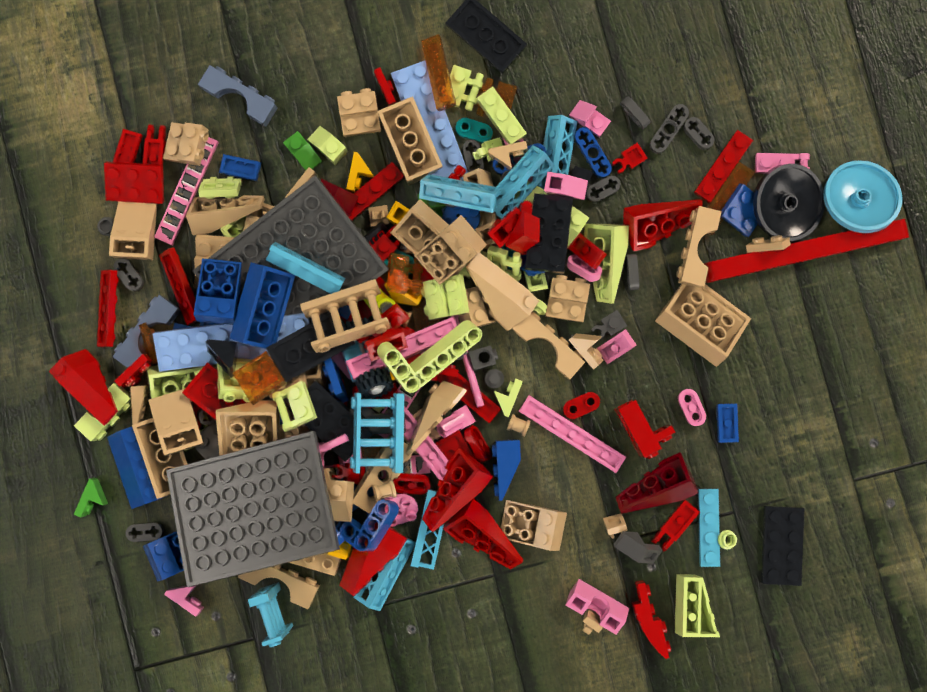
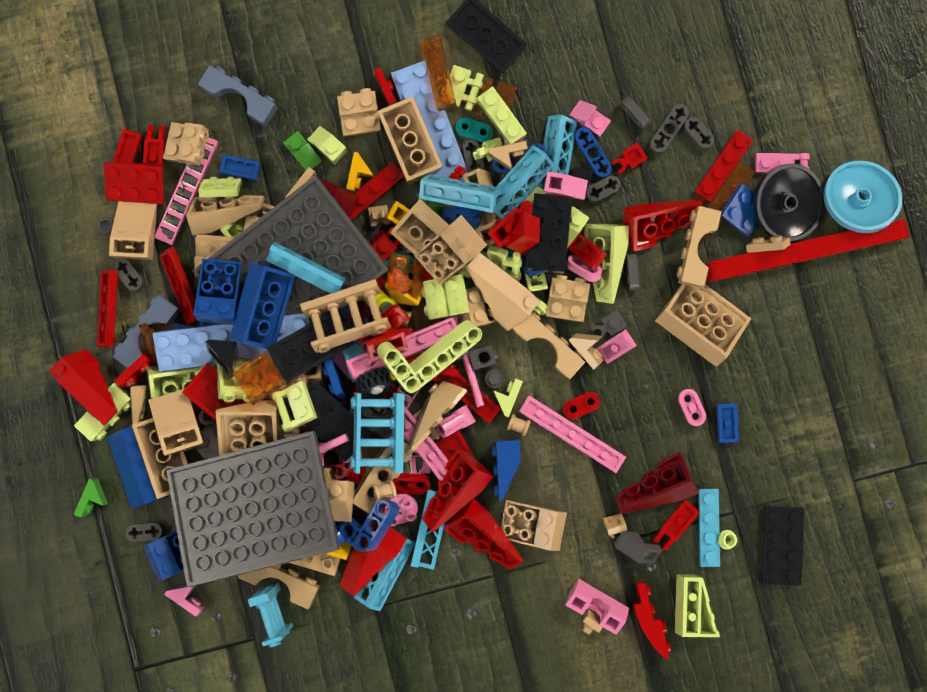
red plate [464,425,492,463] -> none
red brick [614,400,675,459] -> none

